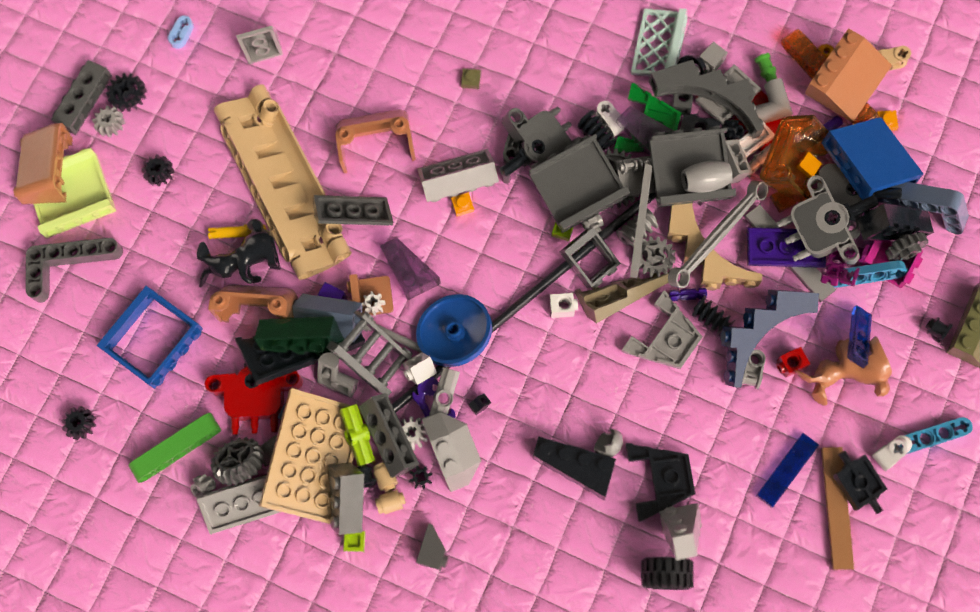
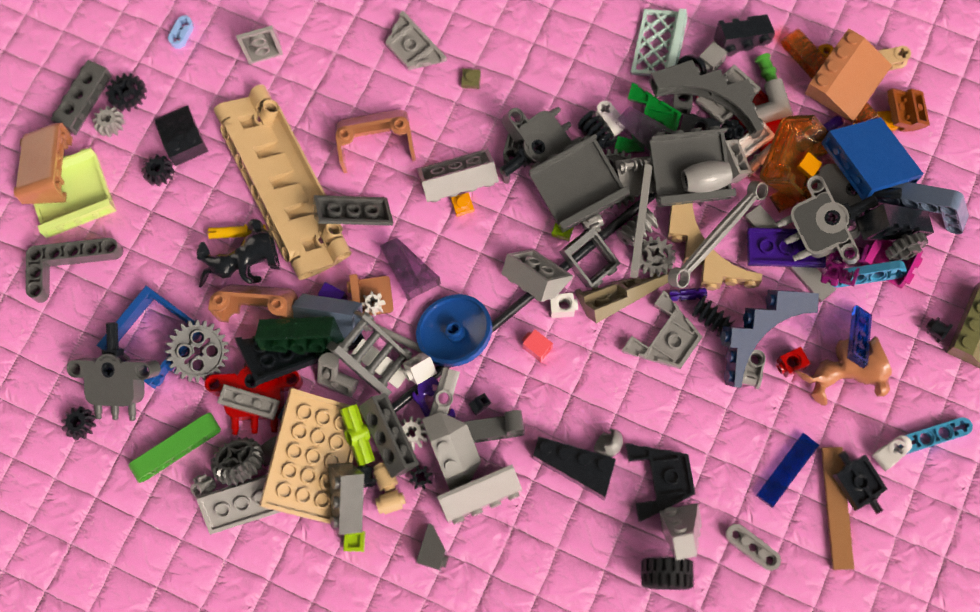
none -> dark grey piece [67,322,161,421]
none -> black slope [155,105,209,166]
none -> gear [164,320,229,383]
none -> light grey tile [217,384,280,420]
none -> white tile [351,339,406,389]
none -> light grey wing [385,10,447,70]
none -> slope [437,464,522,525]
none -> dark grey beam [464,410,525,443]
none -> light grey slope [501,249,573,302]
none -> coral brick [522,329,553,362]
none -> black wedge [713,14,775,56]
none -> light grey plate [726,524,781,571]
none -> dark orange brick [887,88,930,132]

